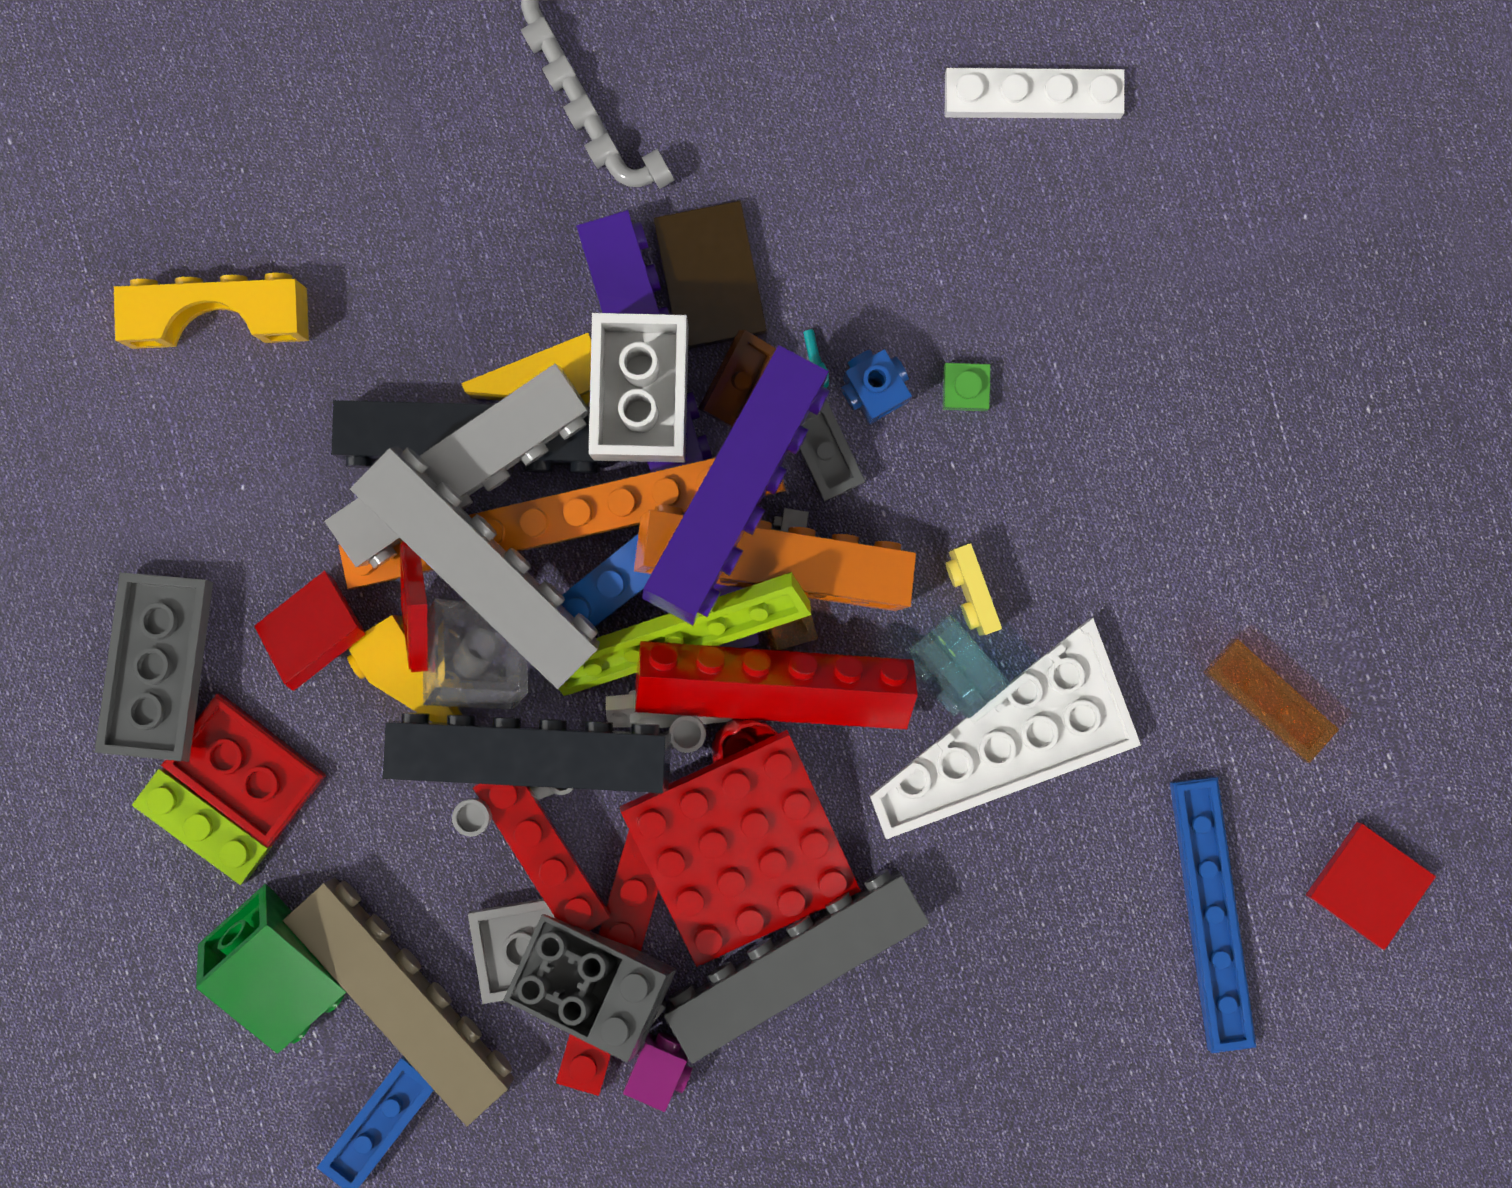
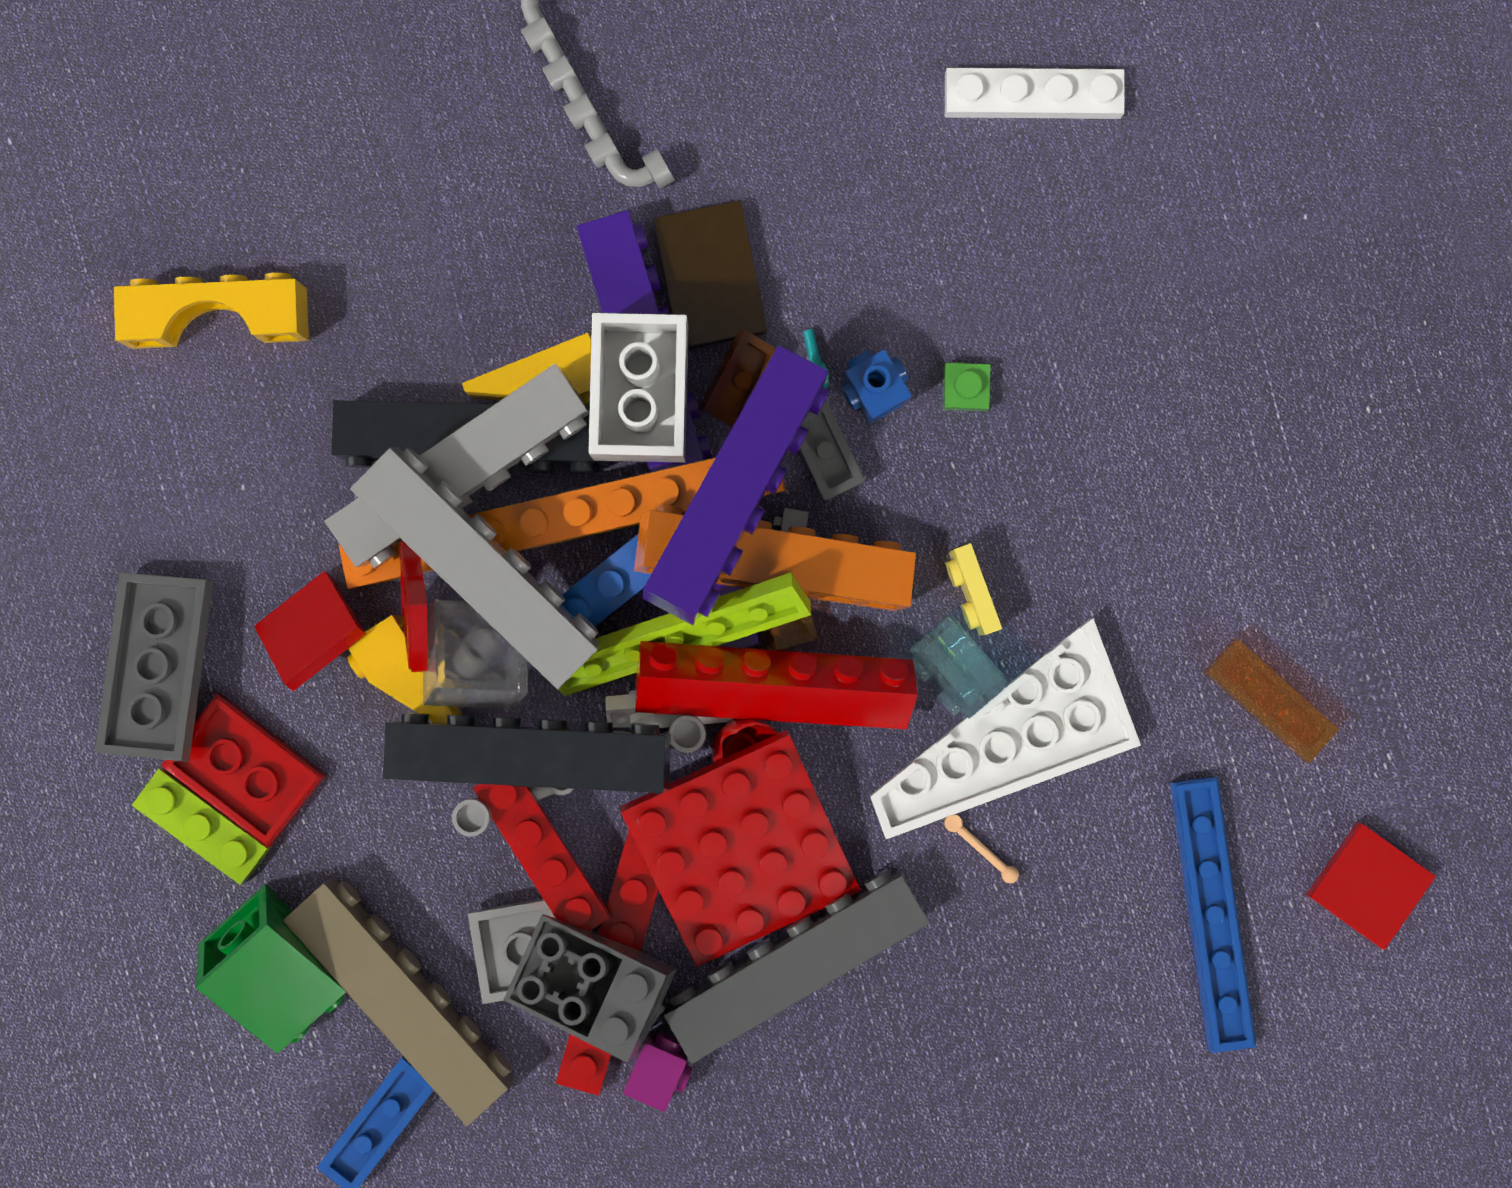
none -> light nougat hinge [944,814,1019,884]

